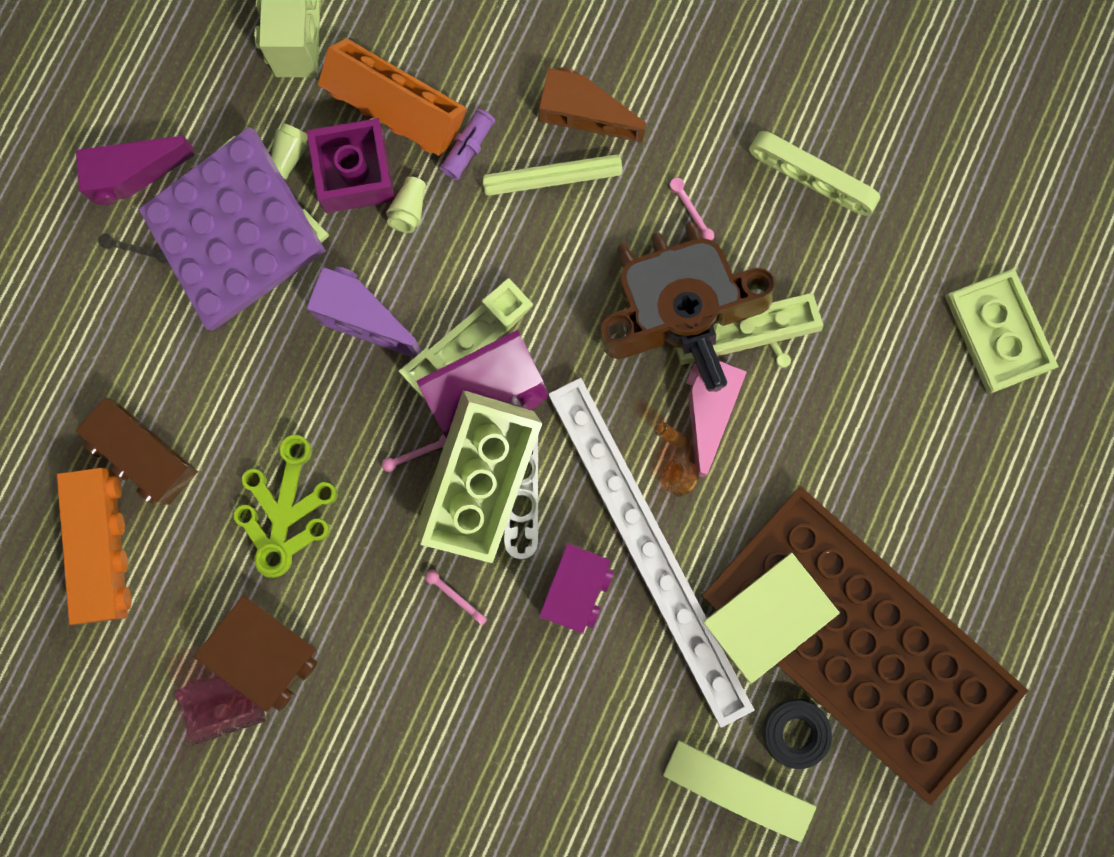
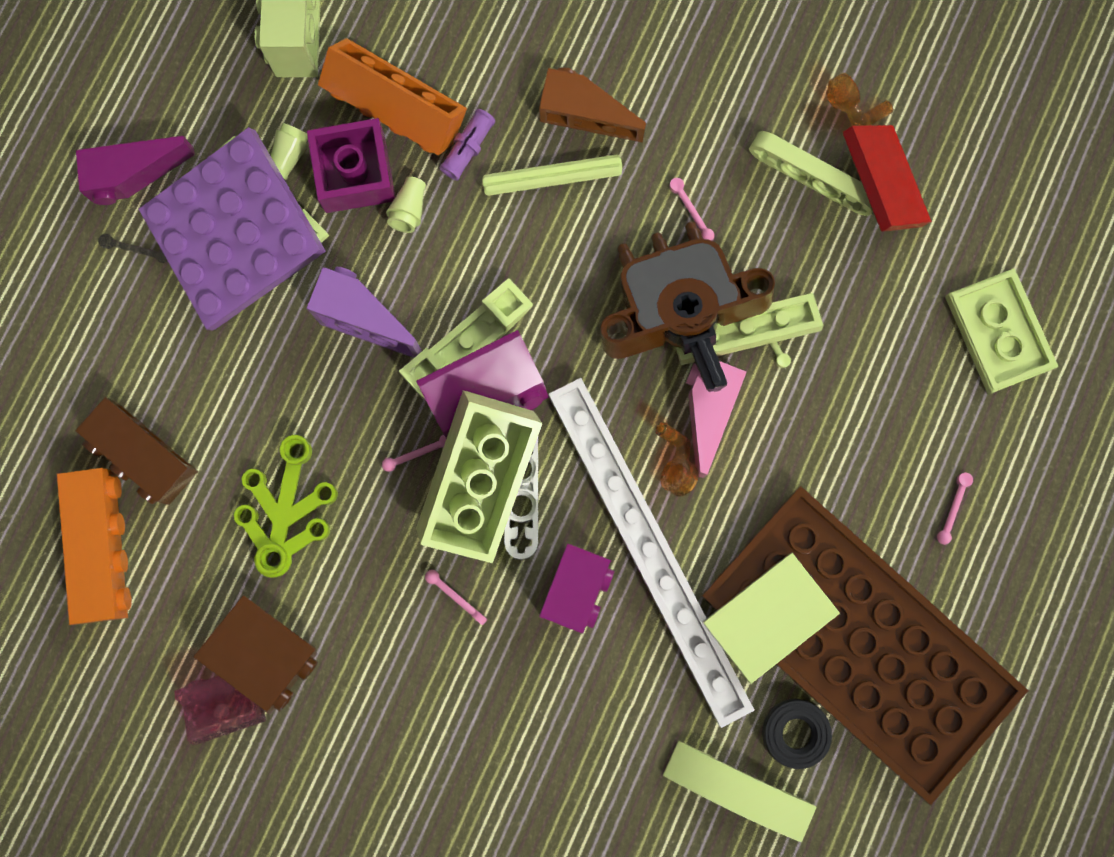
none -> clear orange plate [826,73,893,126]
none -> red tile [843,125,932,232]
none -> bright pink hinge [937,472,973,545]

